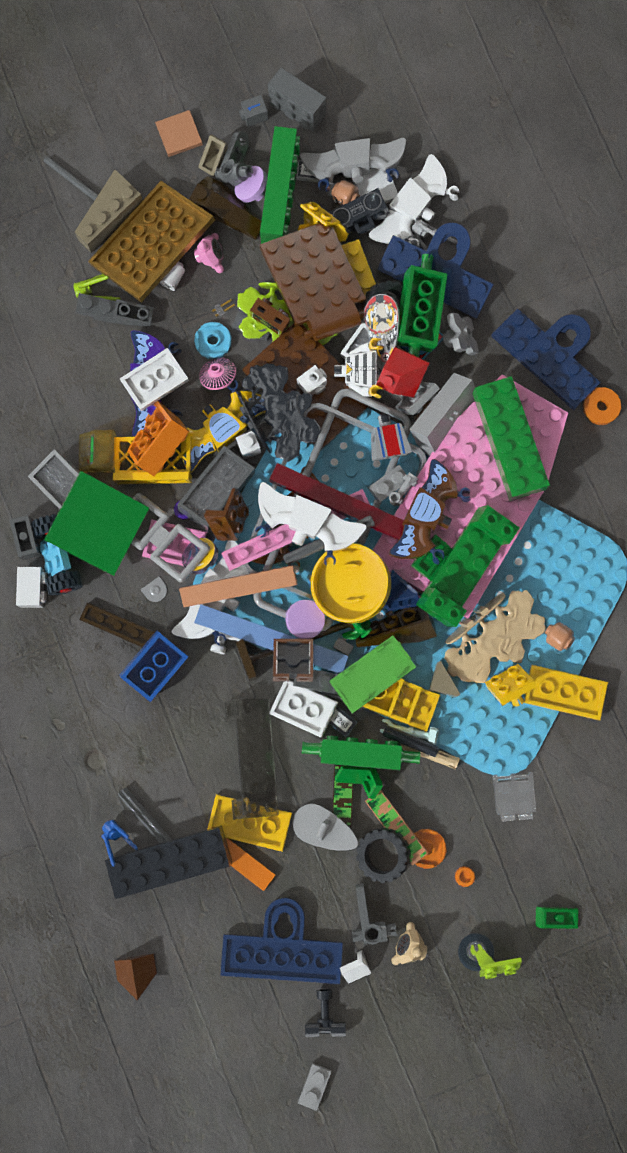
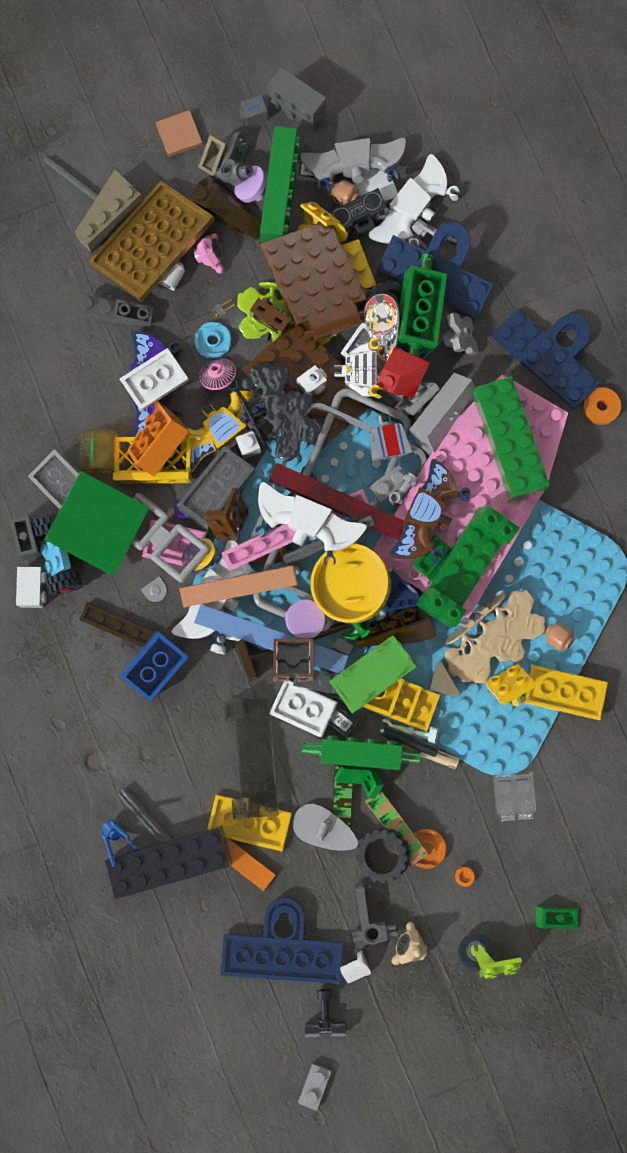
lime plant [74,274,121,301] -> none
reddish brown slope [114,953,157,1001] -> none

